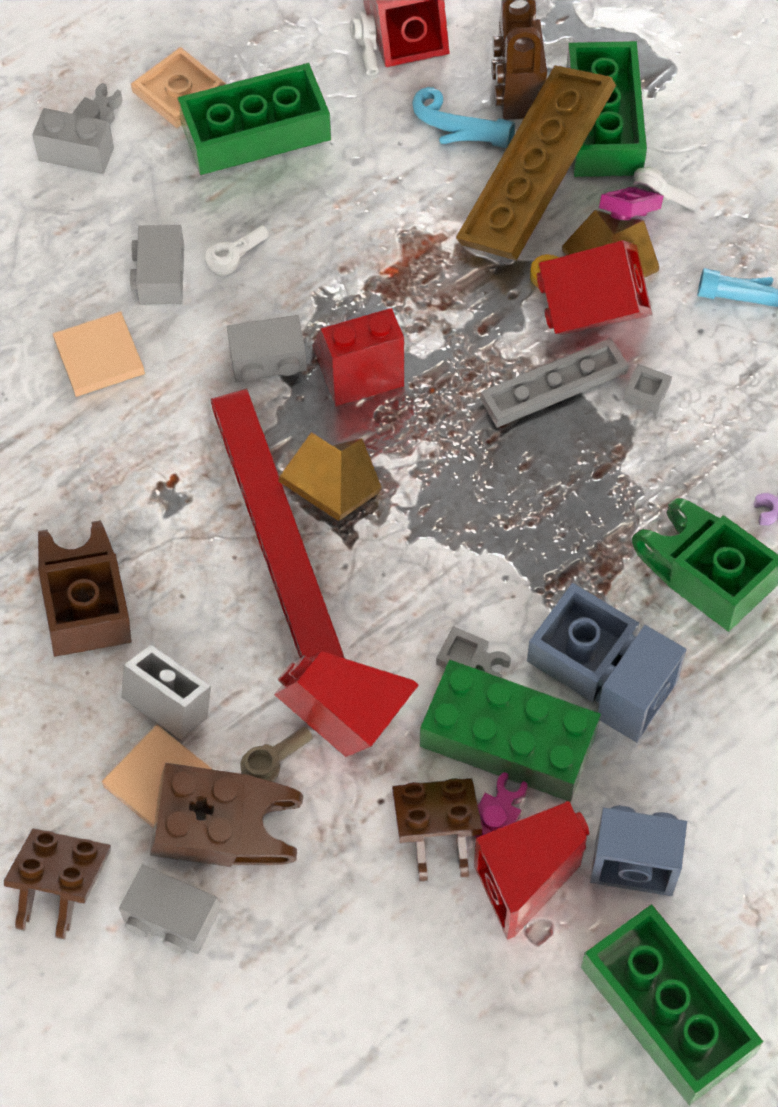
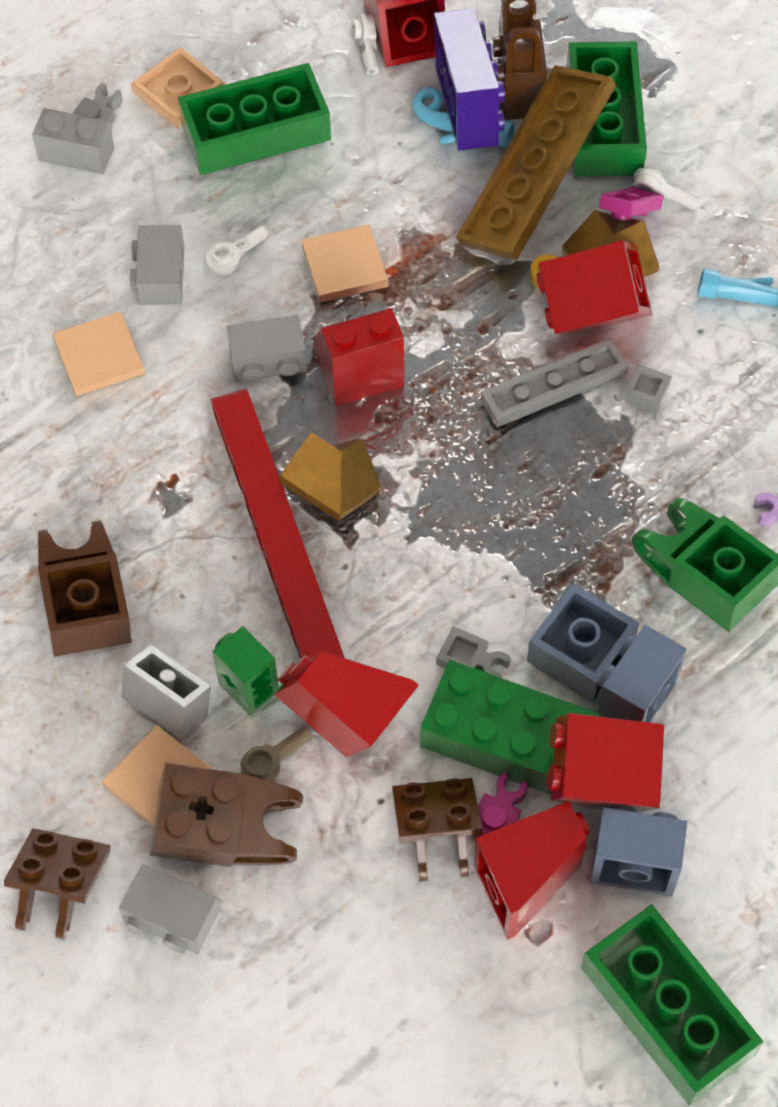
none -> green brick [212,626,279,716]
none -> light nougat tile [301,224,388,303]
none -> dark purple brick [434,8,505,151]
none -> red slope [546,713,665,813]

